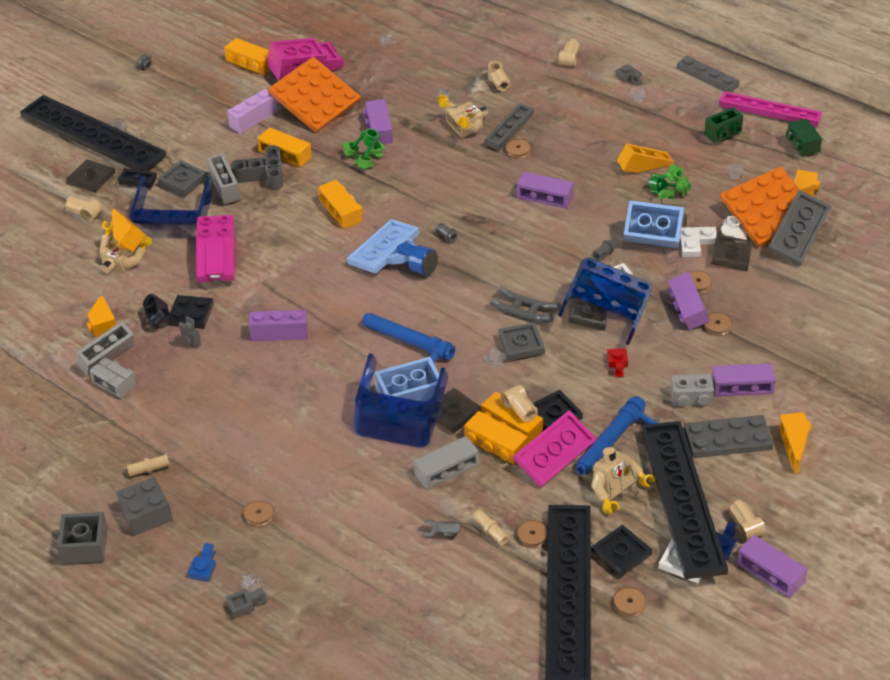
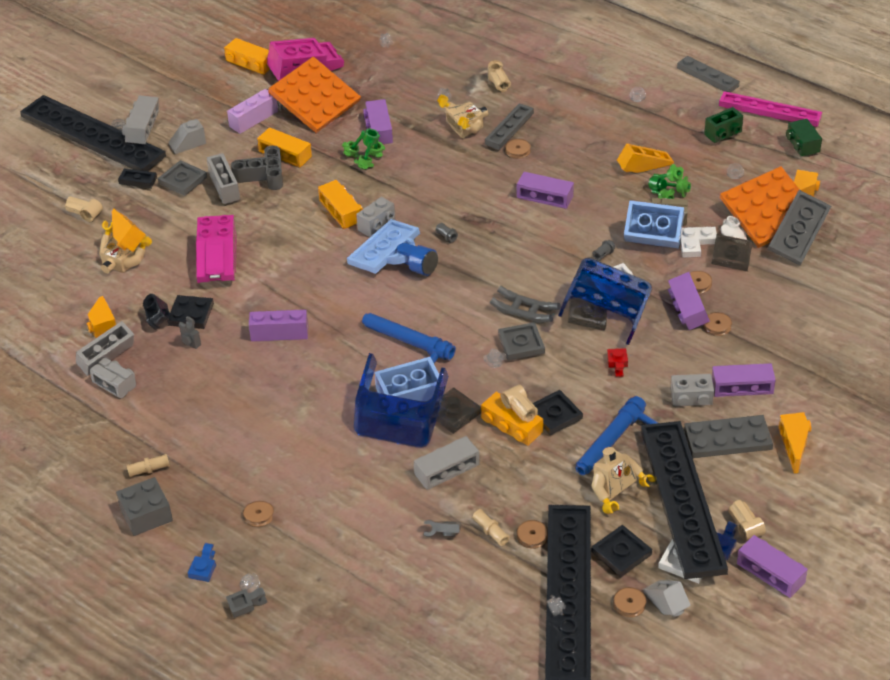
dark grey brick [57,512,108,564] -> none
clear smoke plate [67,159,115,193] -> none
clear blue windscreen [130,176,213,227] -> none
dark grey plate [137,54,152,69] -> none
light orange brick [464,411,528,465] -> none
dark pink plate [513,410,597,488] -> none
tan piece [558,39,580,67] -> none
dark grey plate [615,64,643,86] -> none
none -> light grey brick [122,95,159,144]
none -> light grey slope [168,119,206,154]
none -> light grey brick [356,196,395,237]
none -> clear plate [546,595,565,617]
none -> light grey slope [643,580,691,617]

